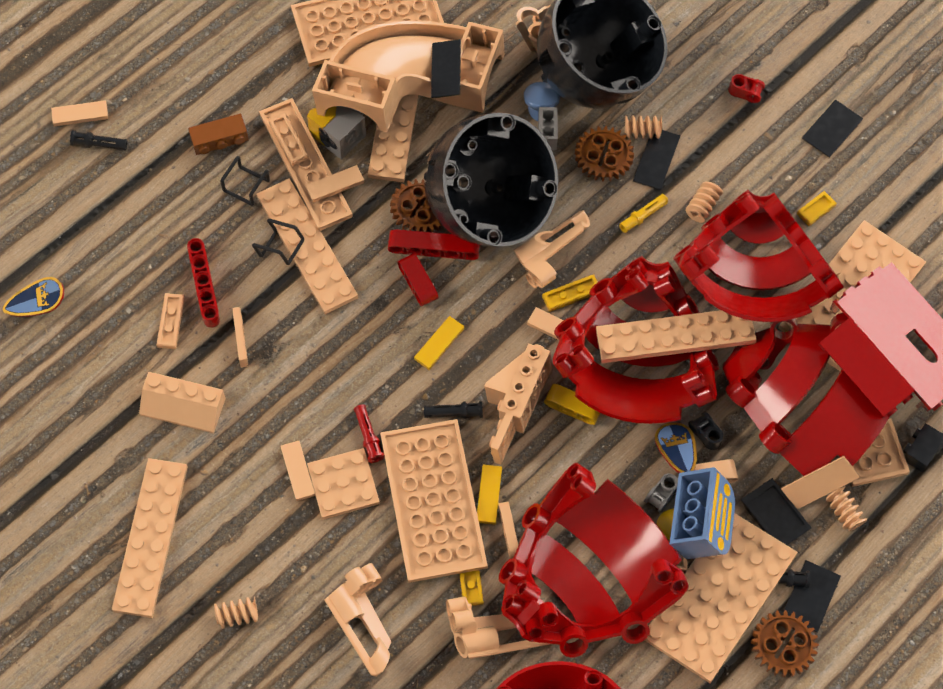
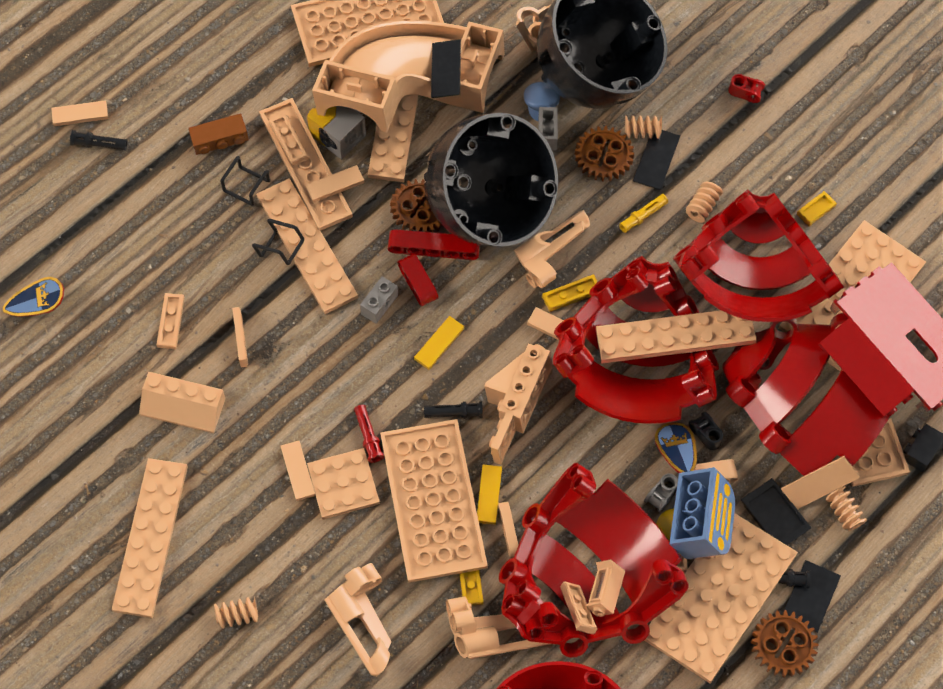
red beam [187,238,220,328] -> none
yellow beam [544,384,600,425] -> none
black window [802,99,863,158] -> none
none -> light grey brick [360,277,398,324]
none -> light nougat tile [560,582,597,634]
none -> light nougat window [585,560,625,617]

